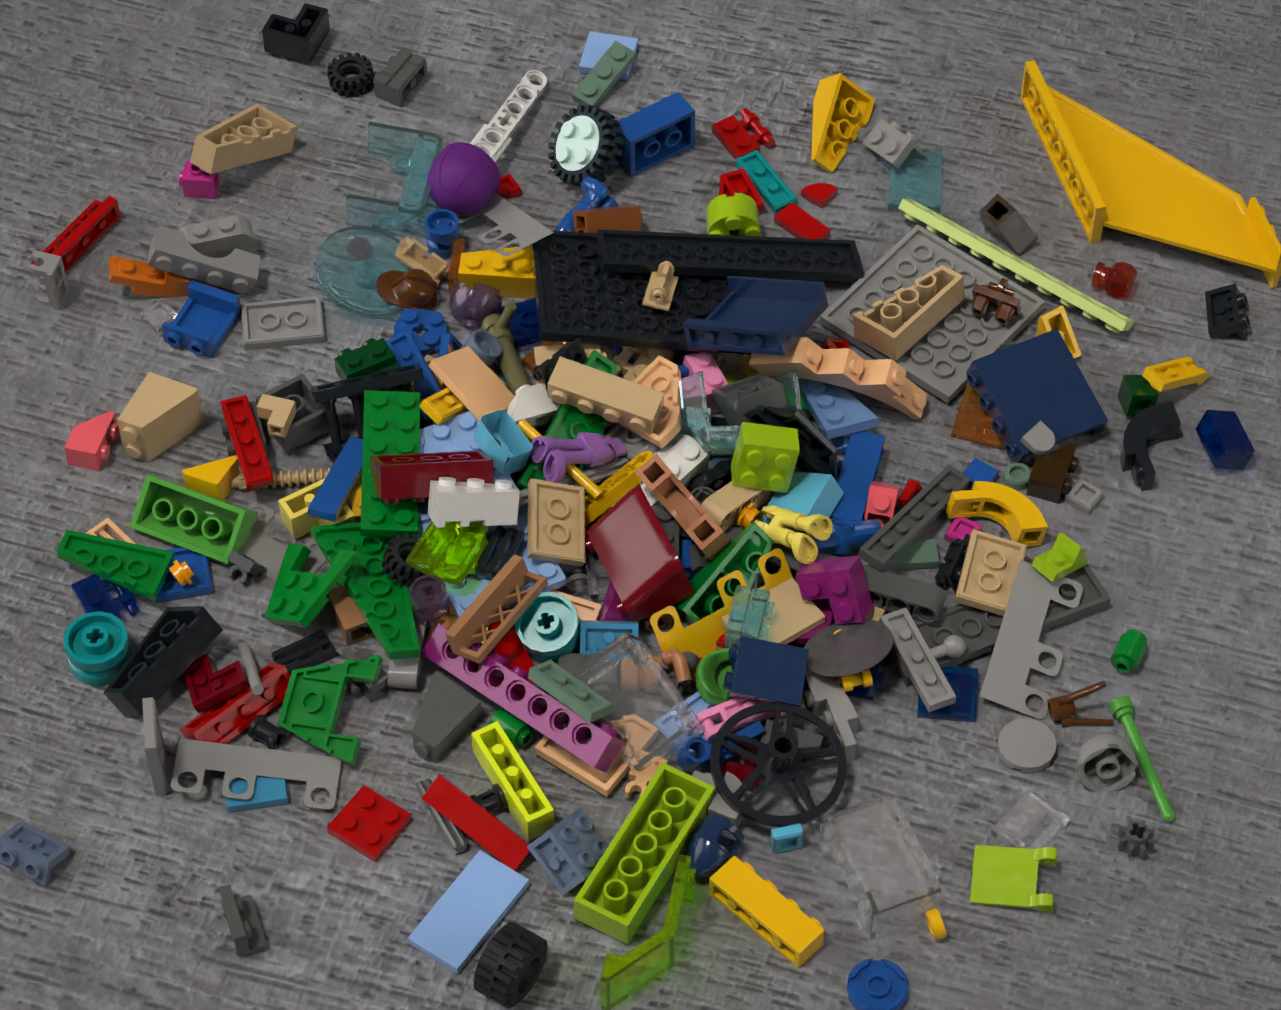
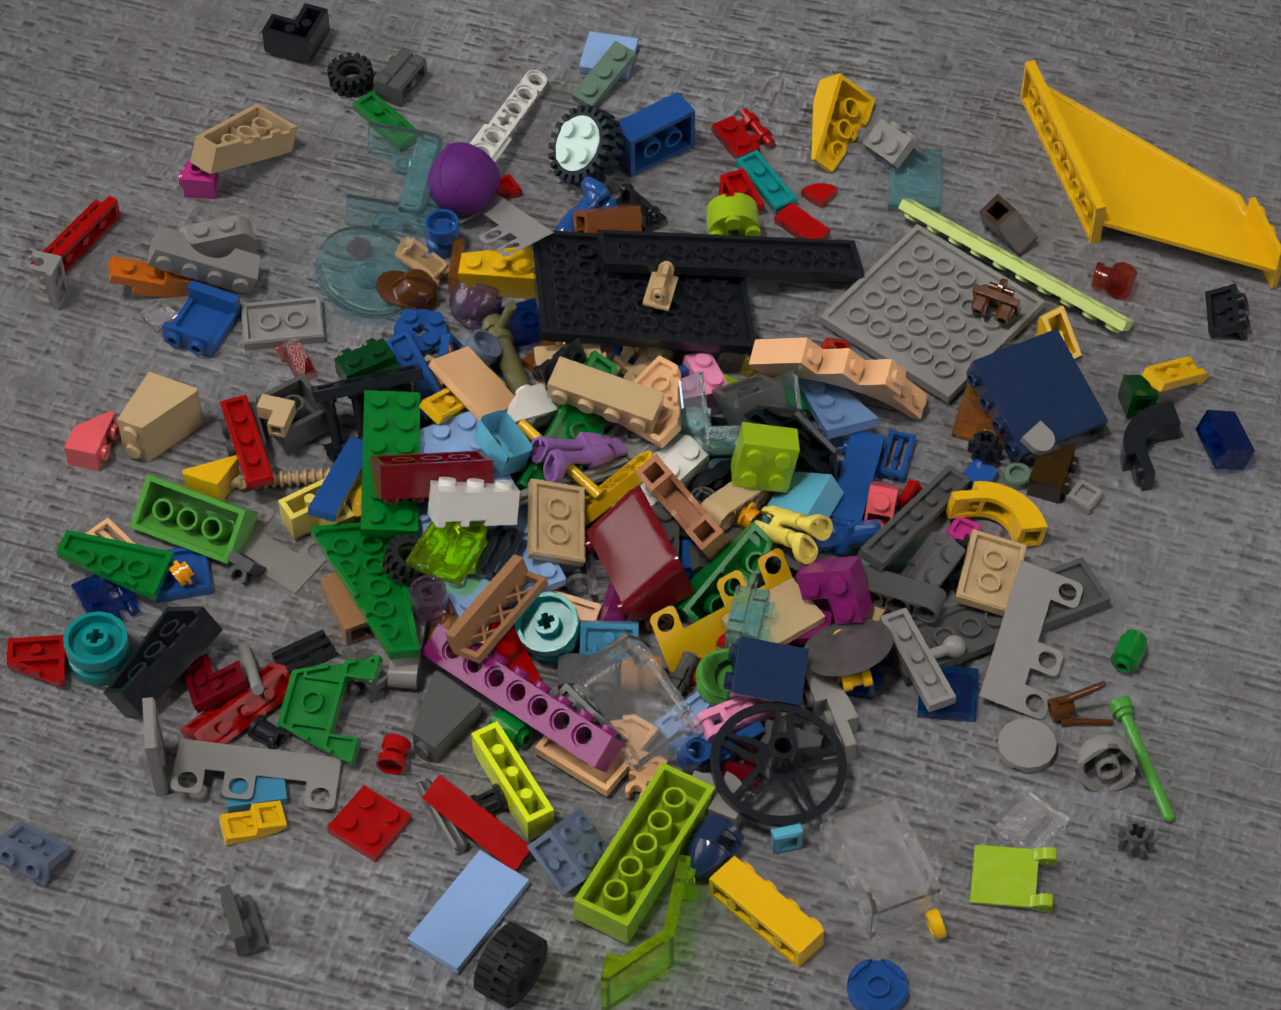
green wing [265,543,363,628] -> none
sand green plate [528,659,613,723] -> none
nougat arm [661,647,692,684] -> none
dark blue panel [683,276,829,356] -> none
tan wedge [853,265,964,361] -> none
lime slope [1031,532,1088,582] -> none
none -> red wing [7,635,67,687]
none -> yellow slope [219,800,287,846]
none -> clear red piece [274,339,314,377]
none -> green tile [353,91,421,150]
none -> red wheel [376,734,411,775]
none -> black hinge [615,183,667,232]
none -> blue tile [877,429,916,483]
none -> dark grey brick [900,531,966,587]
none -> black gear [967,431,1003,465]

